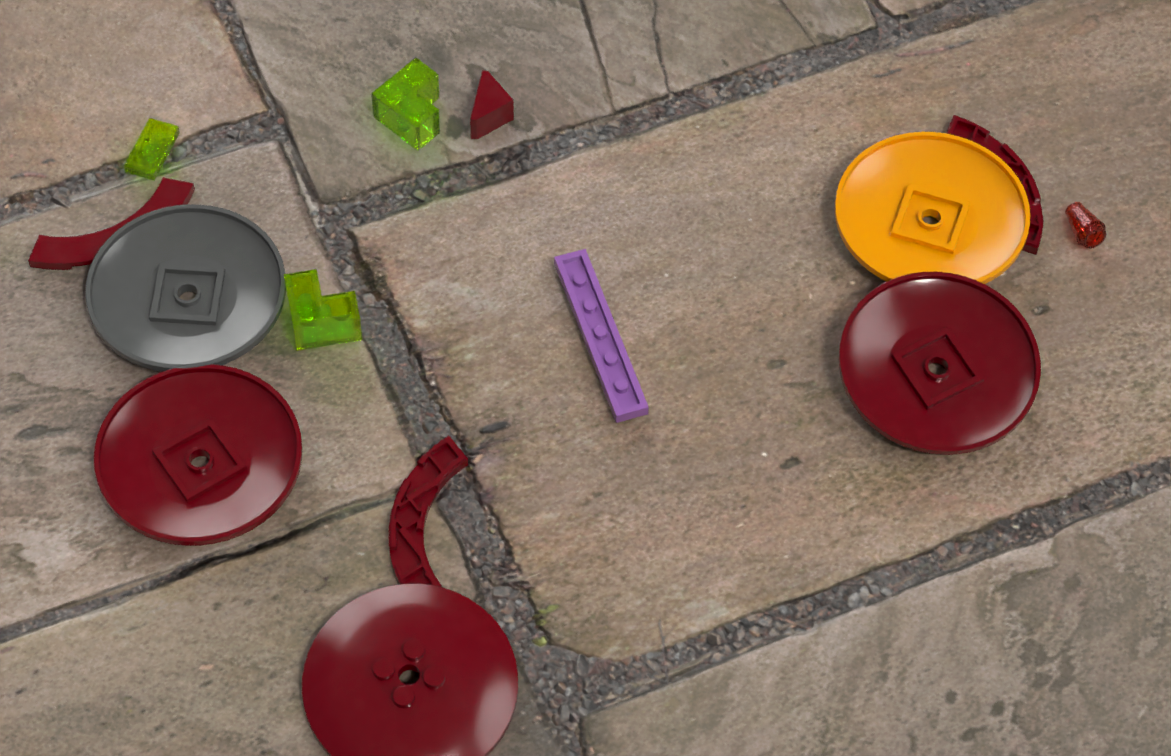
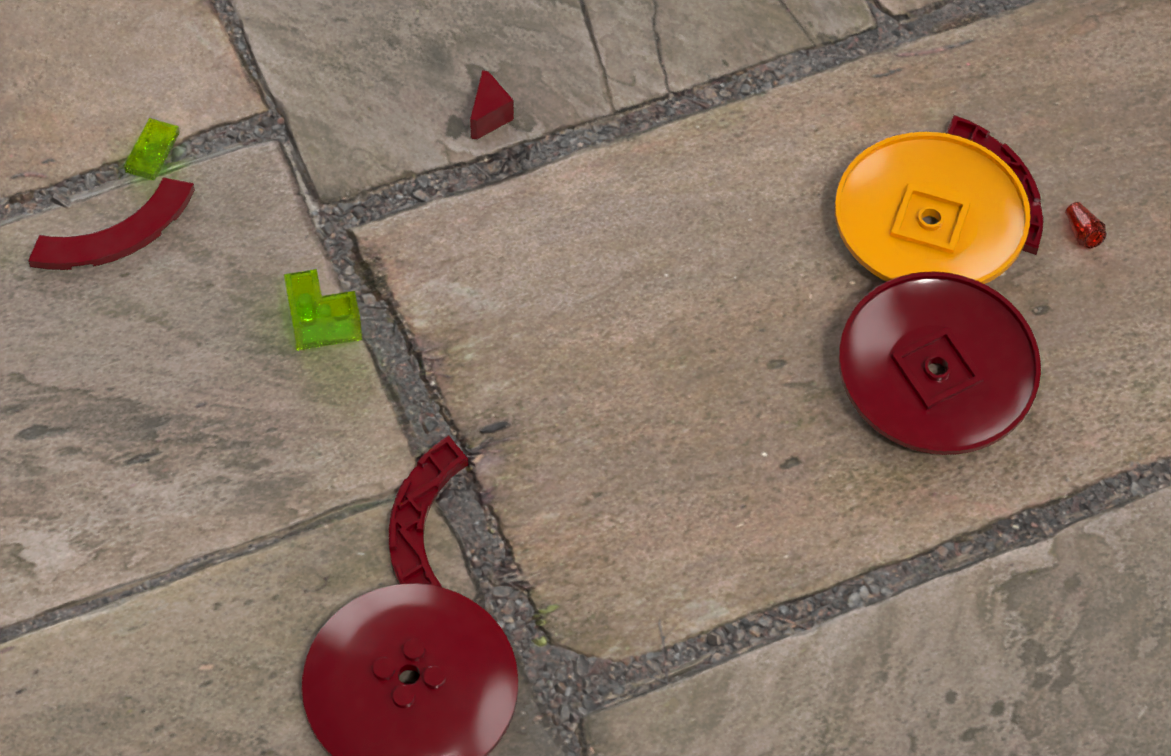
dark grey dish [85,204,286,372] -> none
dark red dish [94,364,303,546] -> none
clear neon green brick [371,58,440,151] -> none
medium lavender plate [554,249,649,423] -> none

